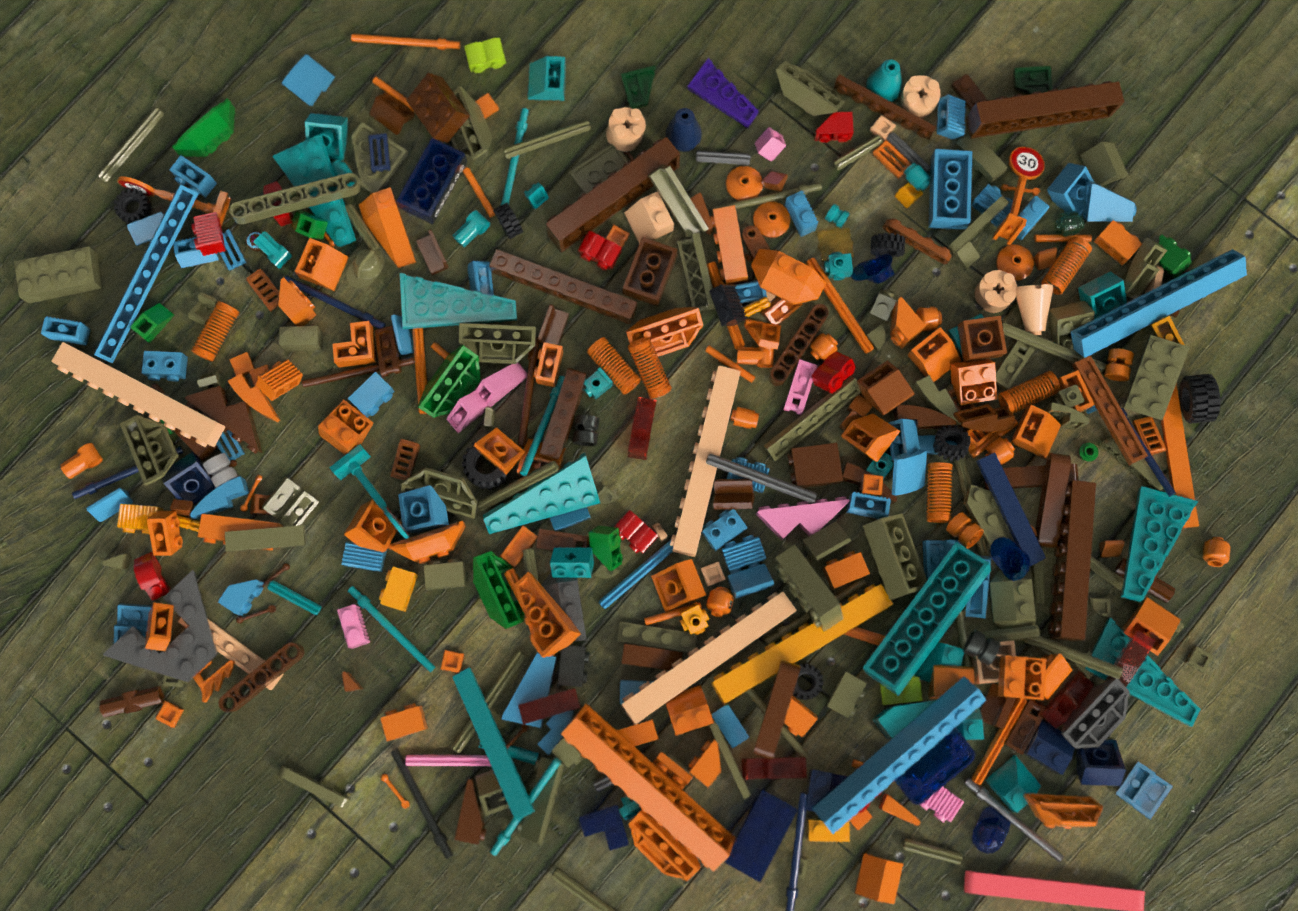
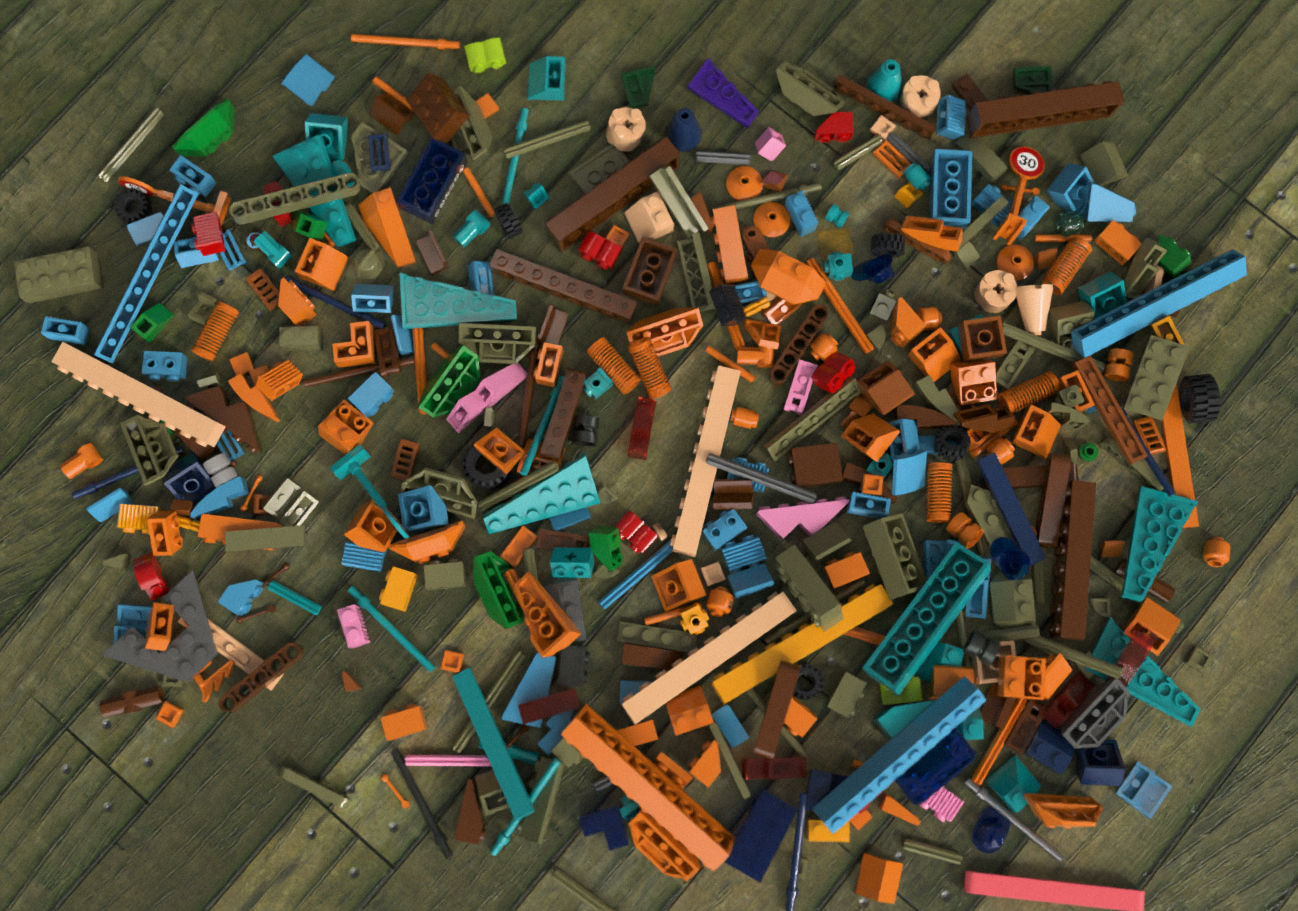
none -> dark azure brick [351,284,395,313]
none -> orange slope [901,216,963,252]
none -> olive tile [1063,438,1078,464]

